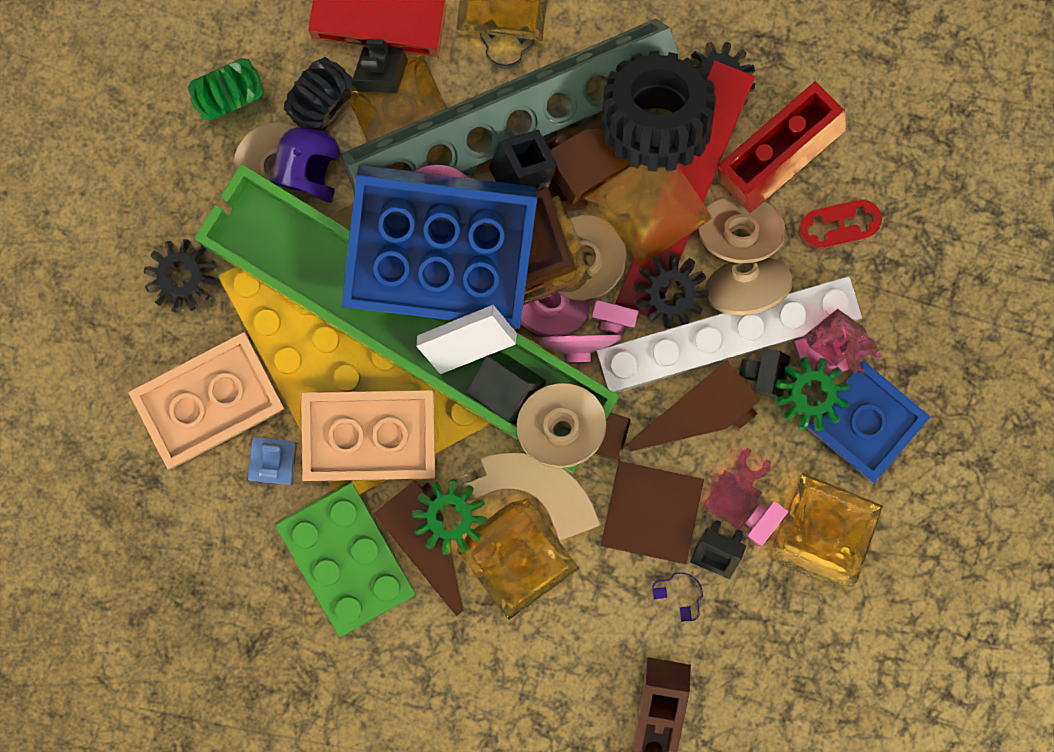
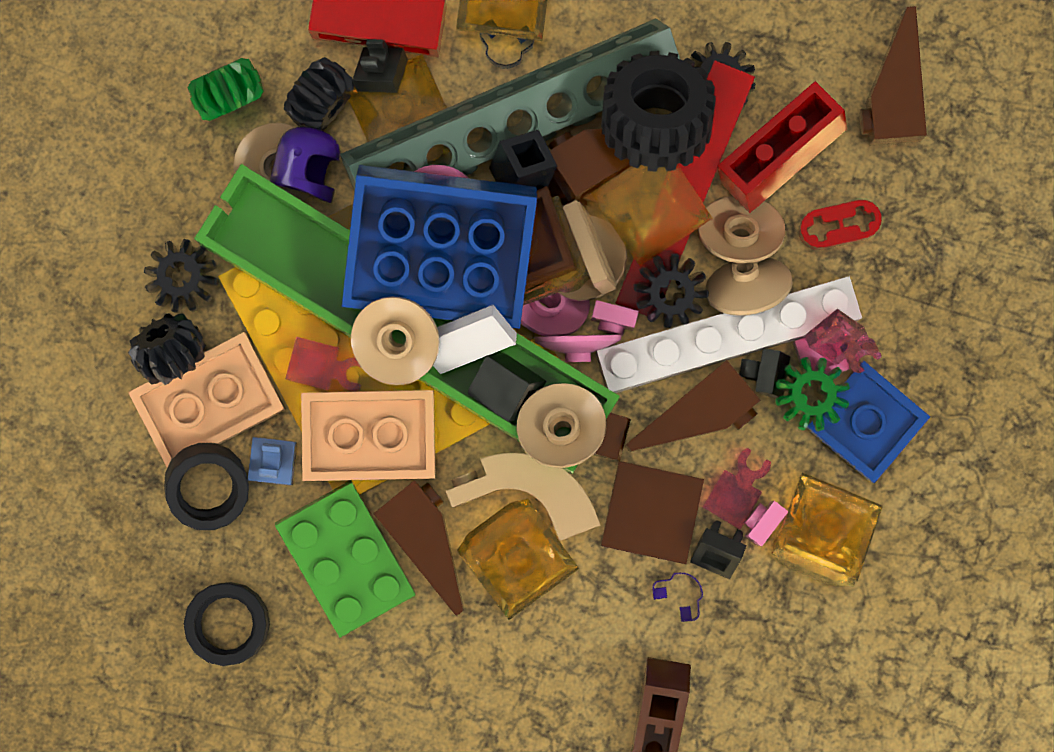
green gear [412,479,488,555] -> none
none -> black gear [128,313,206,385]
none -> black tyre [164,443,249,530]
none -> black tyre [183,582,270,666]
none -> clear pink plate [285,337,362,392]
none -> tan dish [351,296,440,385]
none -> tan tile [562,200,617,295]
none -> reddish brown slope [859,6,927,146]

